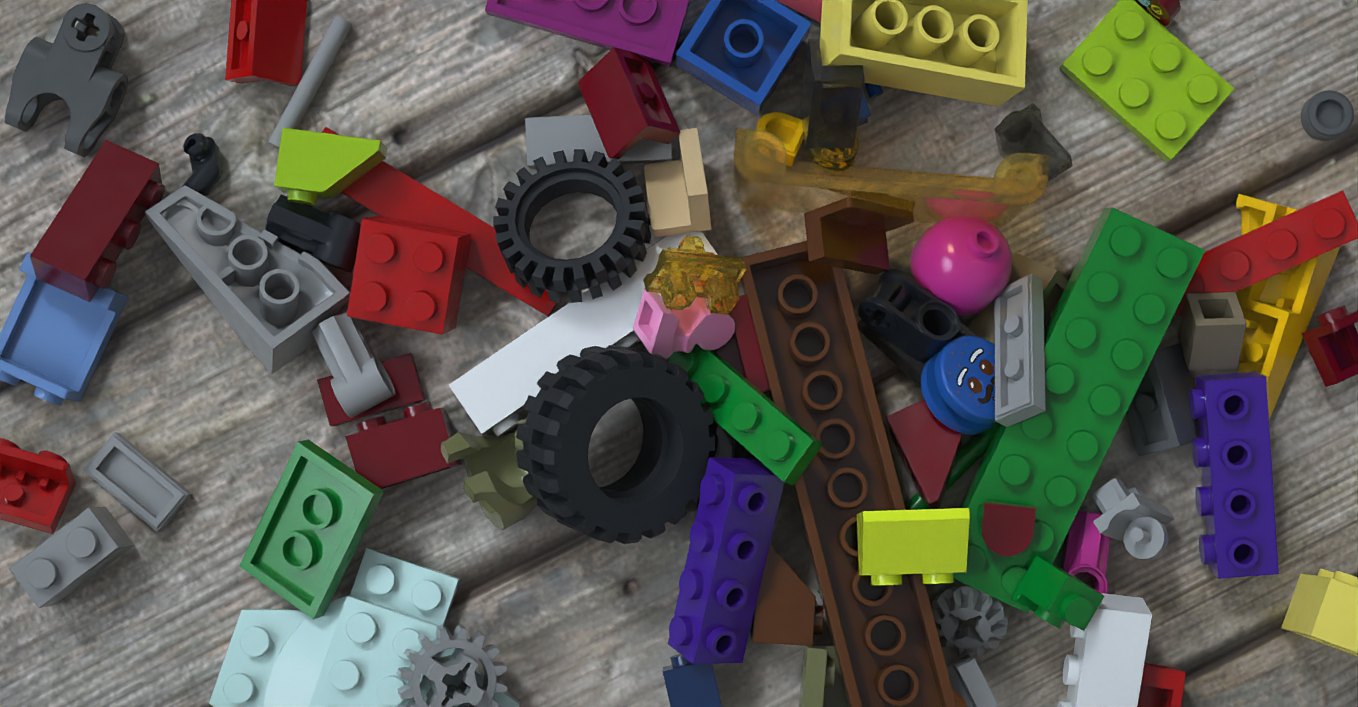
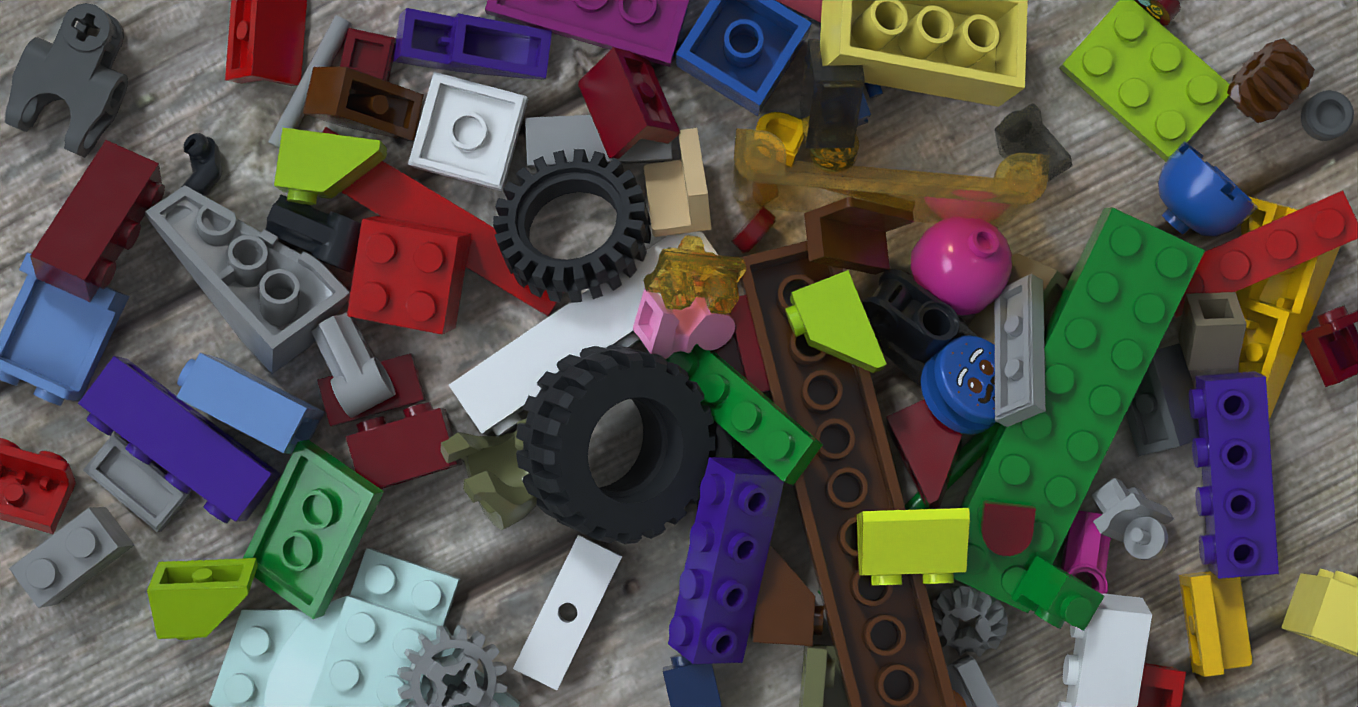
none -> dark purple brick [78,356,281,523]
none -> lime slope [147,558,258,640]
none -> medium blue brick [176,353,325,454]
none -> reddish brown slope [303,67,424,141]
none -> dark red tile [340,28,396,82]
none -> dark purple slope [393,8,552,80]
none -> white plate [408,72,528,192]
none -> white tile [513,535,623,690]
none -> dark red tile [731,206,776,253]
none -> lime slope [785,270,887,373]
none -> blue cylinder [1158,141,1258,237]
none -> yellow panel [1179,571,1252,677]
none -> reddish brown gear [1227,38,1315,123]

